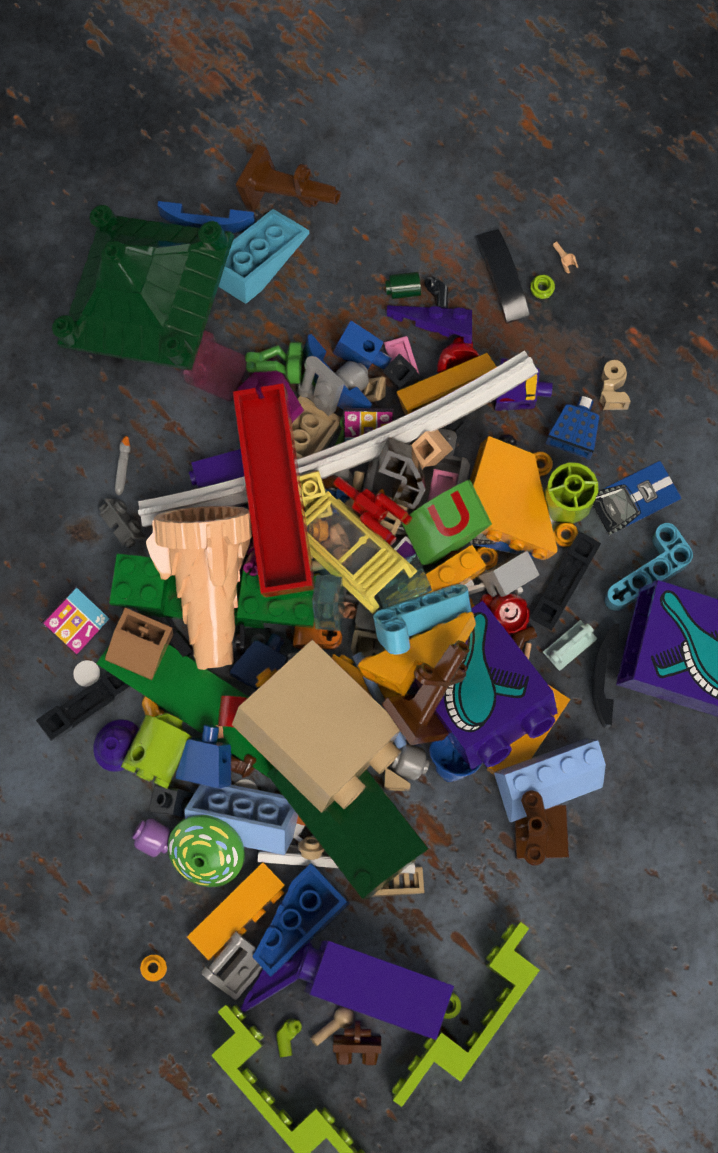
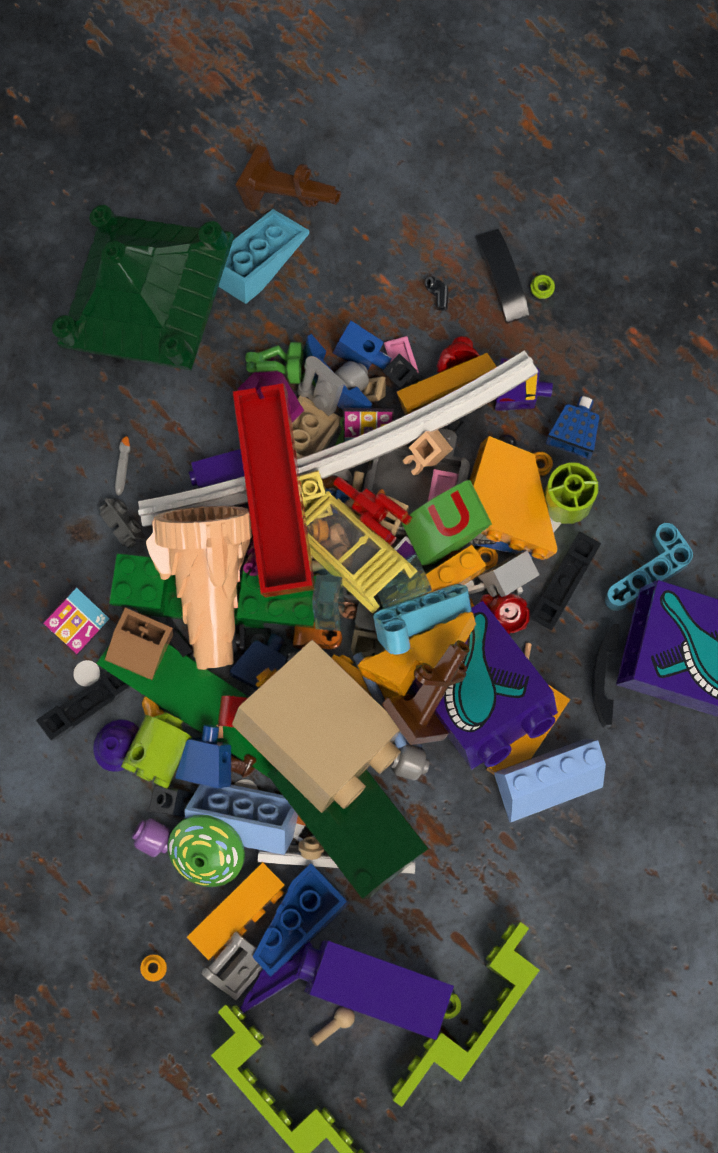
blue slope [158,201,255,233] -> none
clear pink bracket [183,330,248,401] -> none
lime arm [276,1018,302,1058] -> none
reddish brown hips [333,1020,381,1065] -> none
tan slope [372,867,424,897] -> none
dark brown brick [378,437,426,510] -> none
tan slope [384,768,411,791] -> none
dark green brick [385,272,421,299] -> none
dark purple wing [387,305,472,344] -> none
blue hat [429,737,481,782] -> none
reddish brown arm [511,626,537,652] -> none
reddish brown piece [515,790,569,866] -> none
light aqua hinge [543,620,597,671] -> none
light nougat hand [553,242,578,273] -> none
light orange plate [554,523,578,547] -> none
sticker [592,461,681,535] -> none
tan leg [599,360,631,410] -> none

